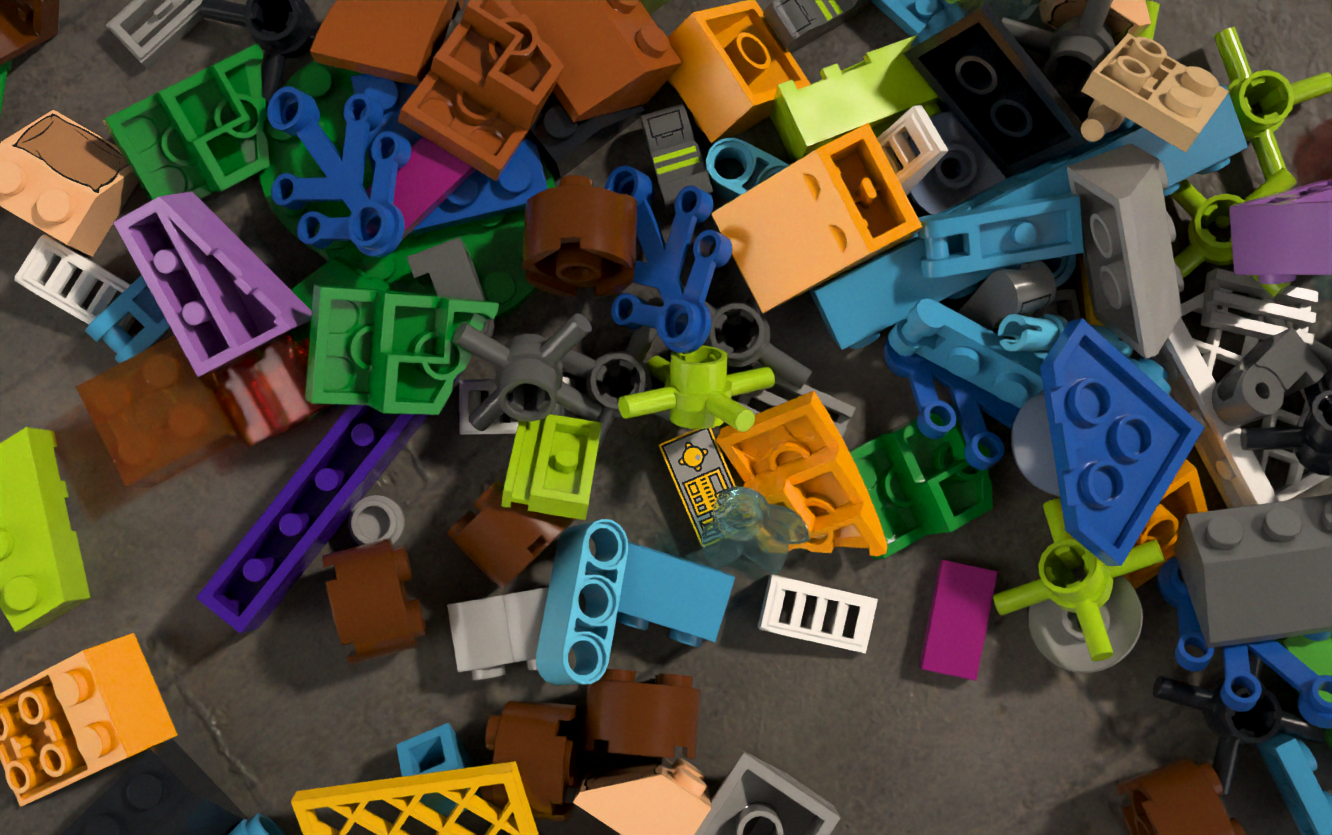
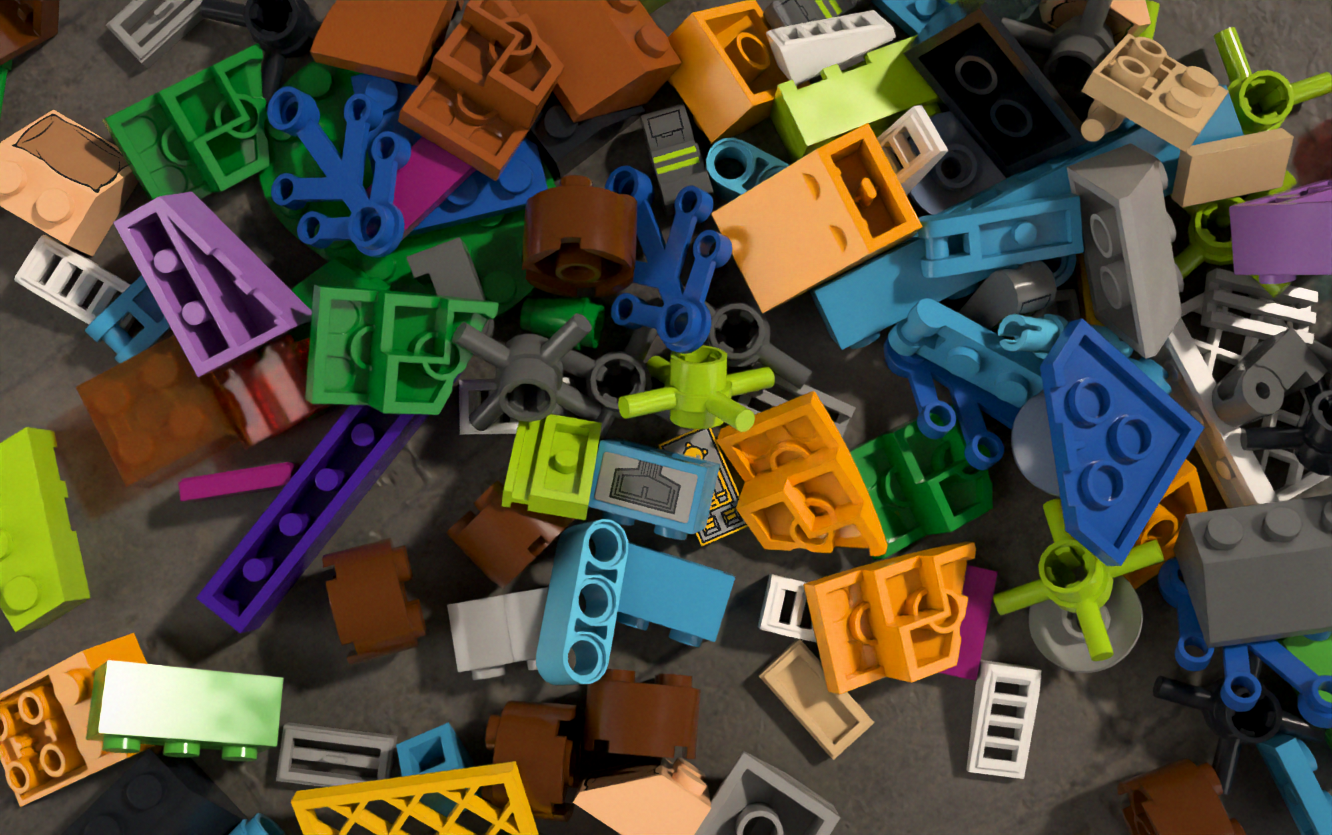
light grey plate [348,495,405,545] -> none
clear light blue plate [701,487,810,575] -> none
none -> brick [86,660,283,761]
none -> magenta tile [178,462,301,502]
none -> light grey tile [276,722,397,787]
none -> green cone [520,297,605,351]
none -> brick [588,437,720,540]
none -> tan tile [758,638,874,760]
none -> white slope [766,10,896,86]
none -> light orange slope [803,541,976,694]
none -> white slope [966,660,1042,779]
none -> tan tile [1172,128,1294,207]

